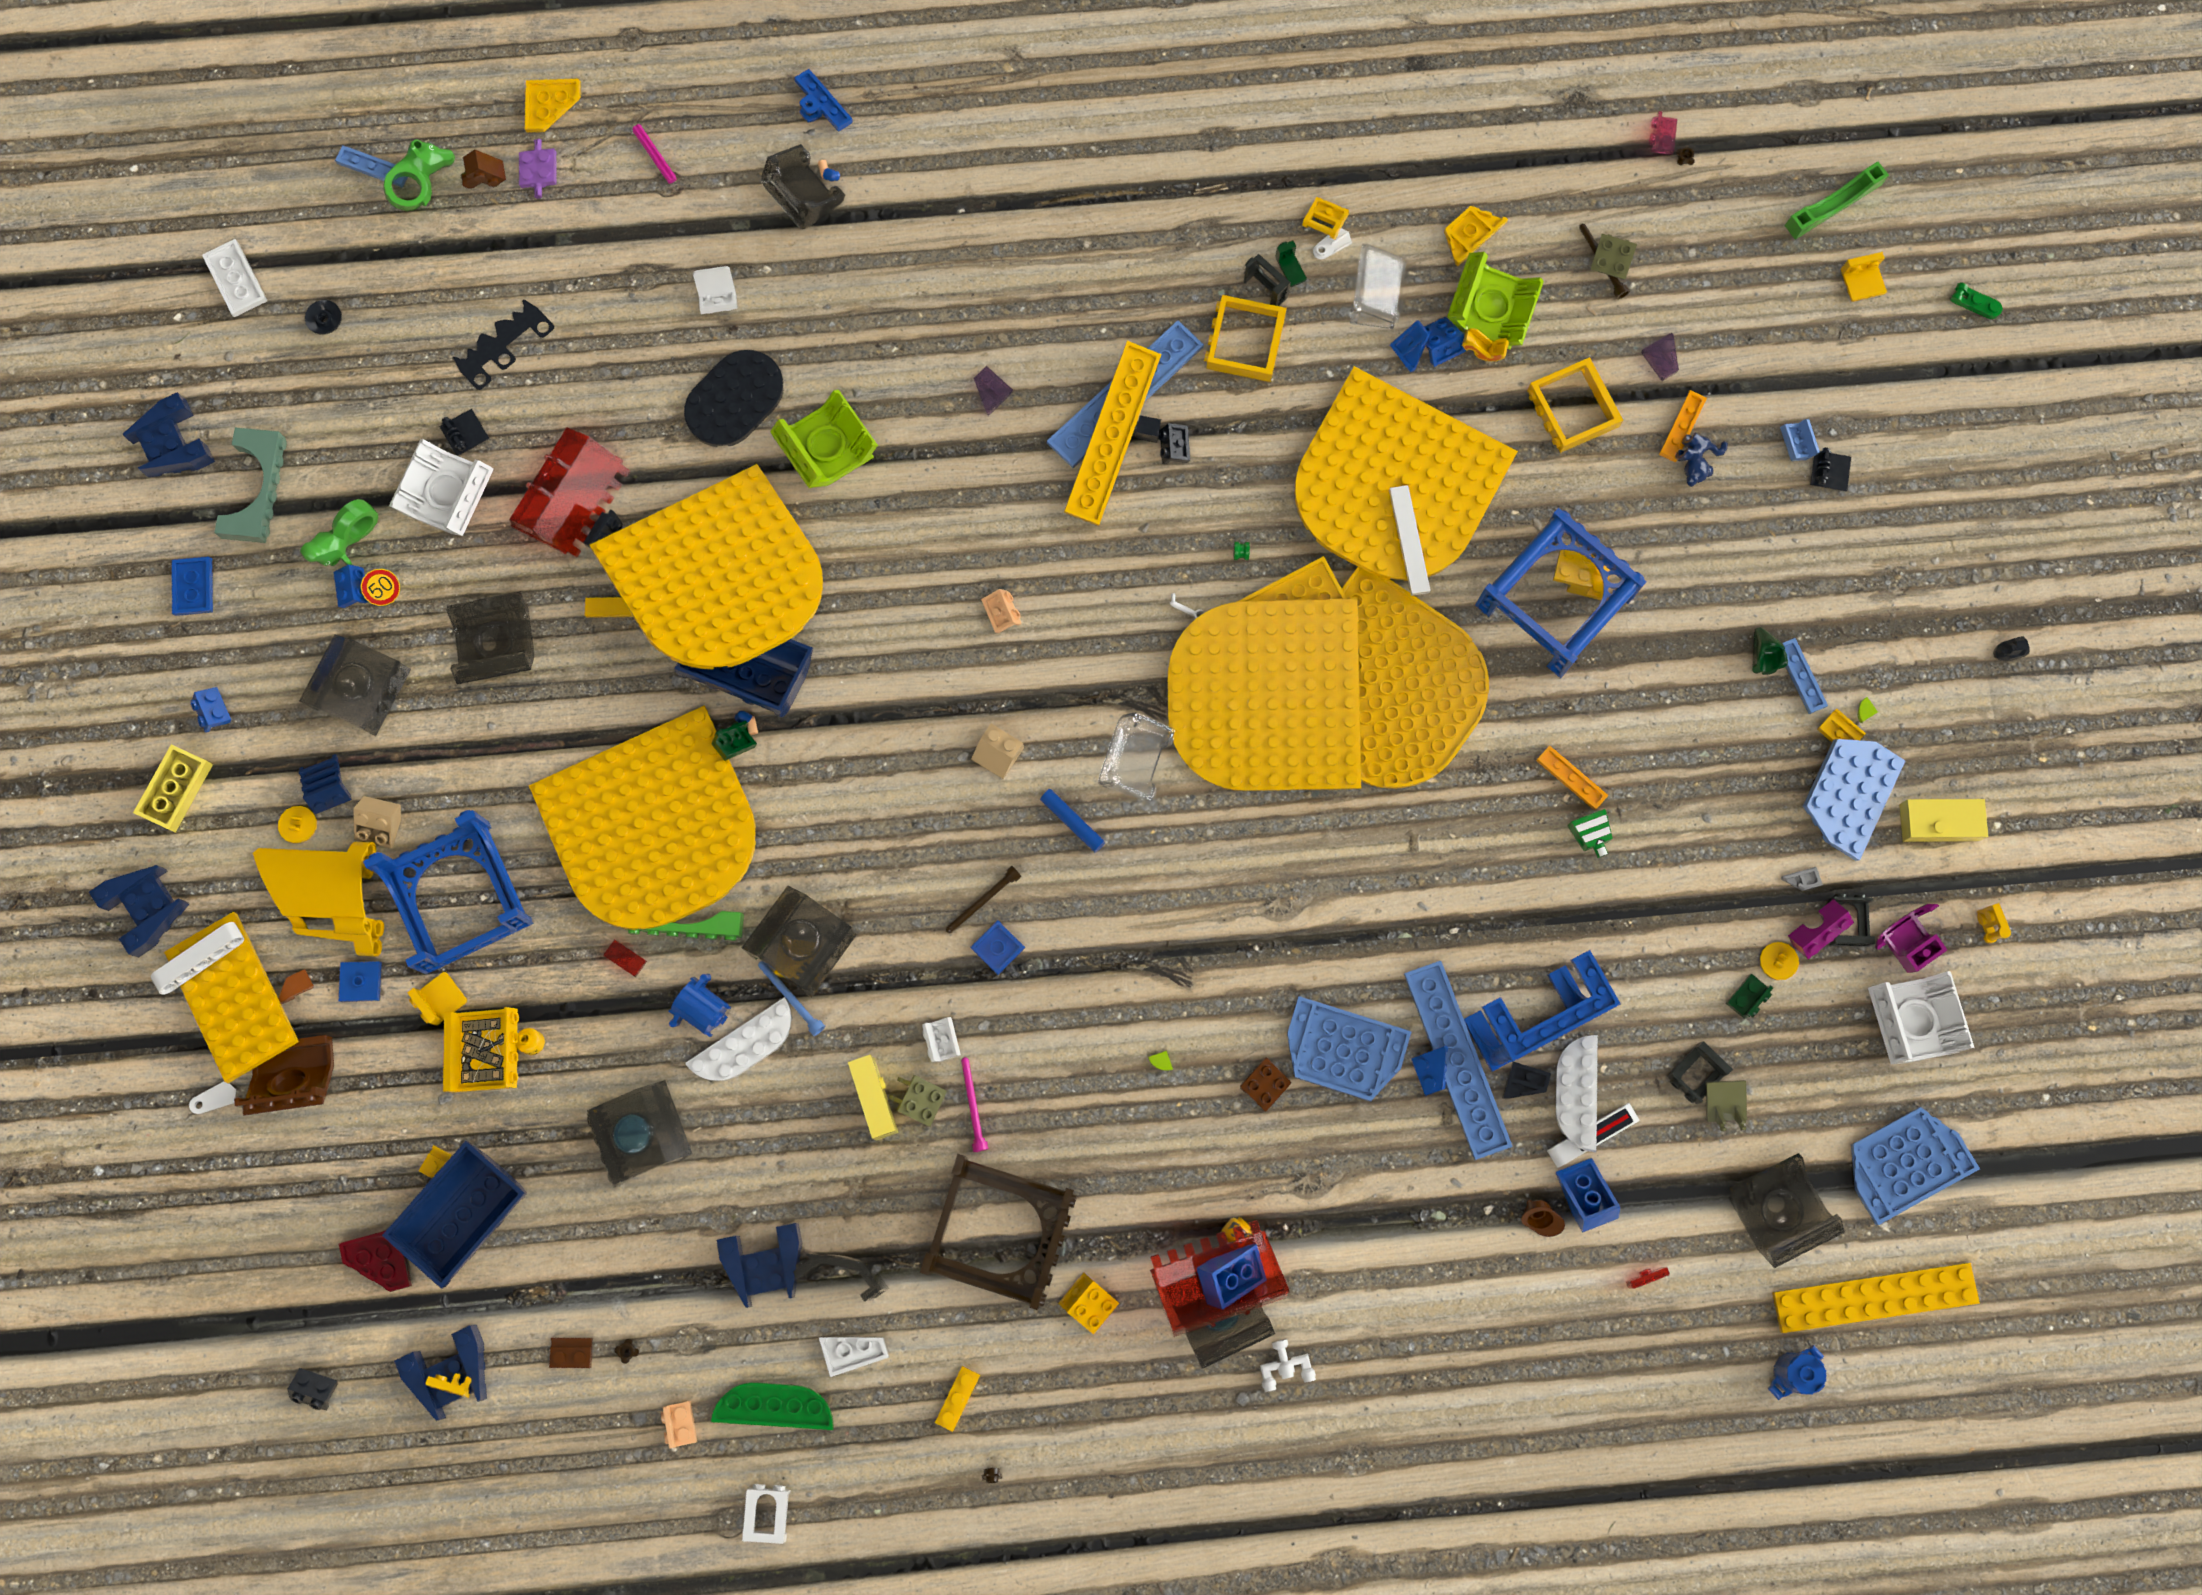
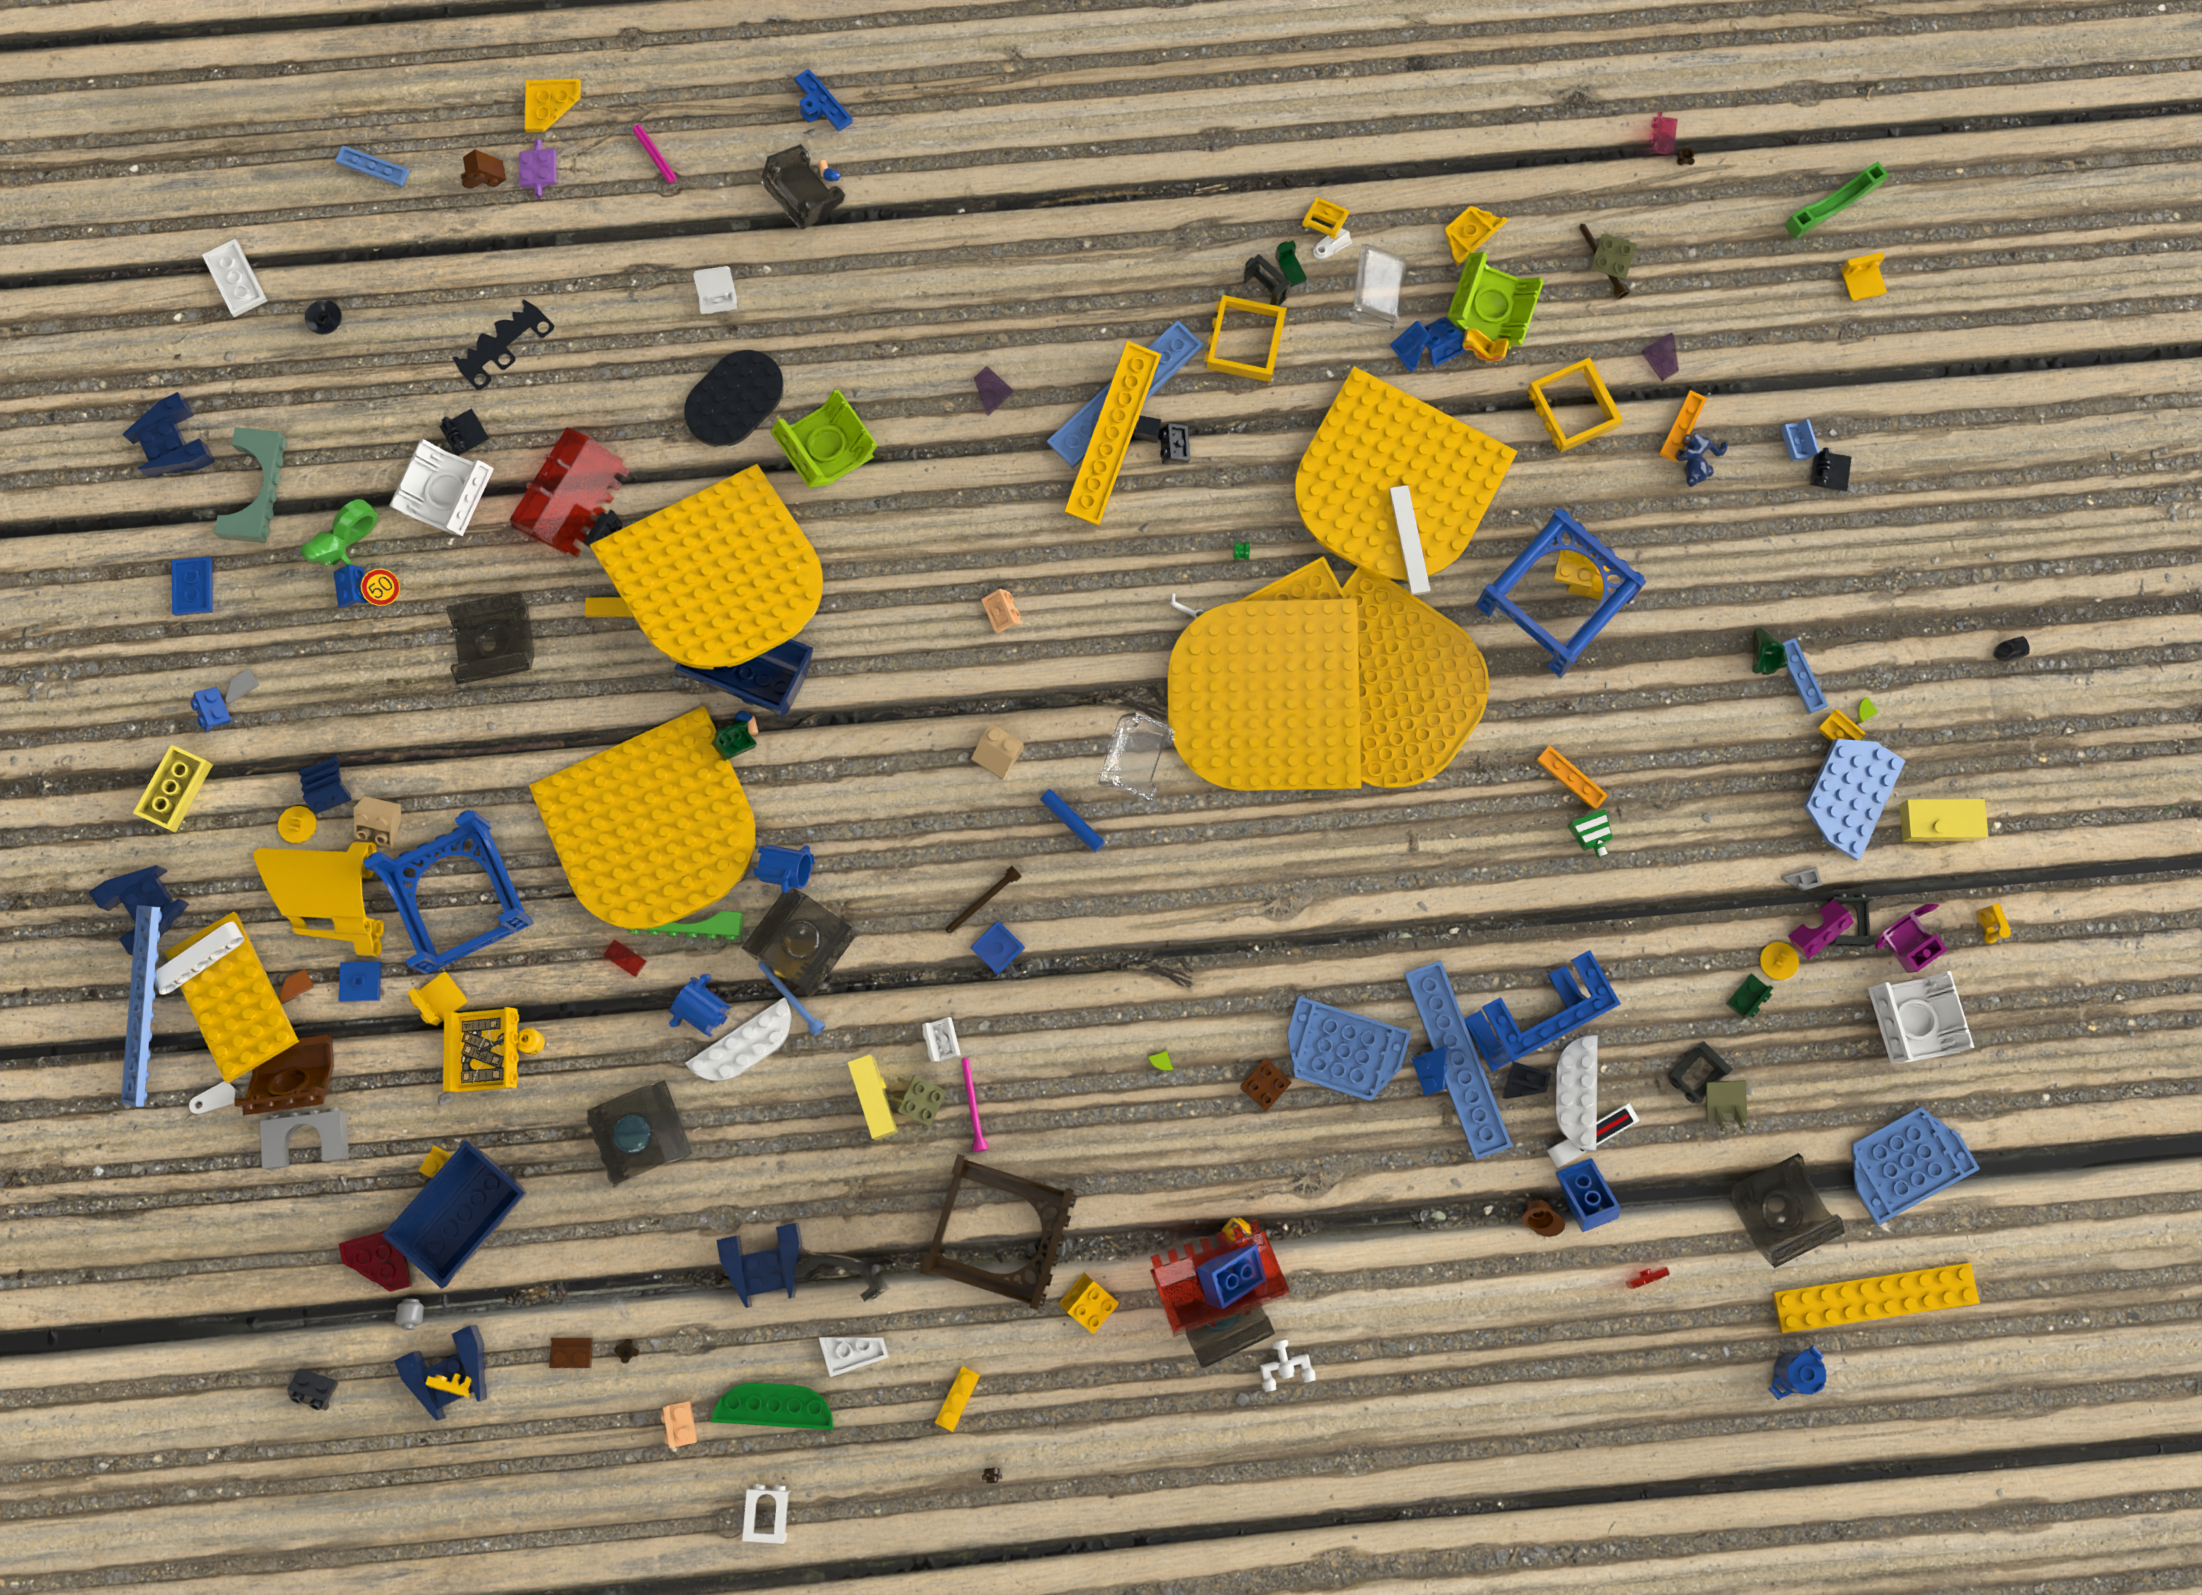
clear smoke panel [299,634,411,736] -> none
bright green animal [383,139,455,211] -> none
green plate [1950,283,2003,319] -> none
none -> medium blue plate [121,905,162,1107]
none -> light grey tile [225,669,260,704]
none -> light grey arch [260,1108,349,1170]
none -> light grey head [395,1299,424,1330]
none -> blue container [754,845,815,893]

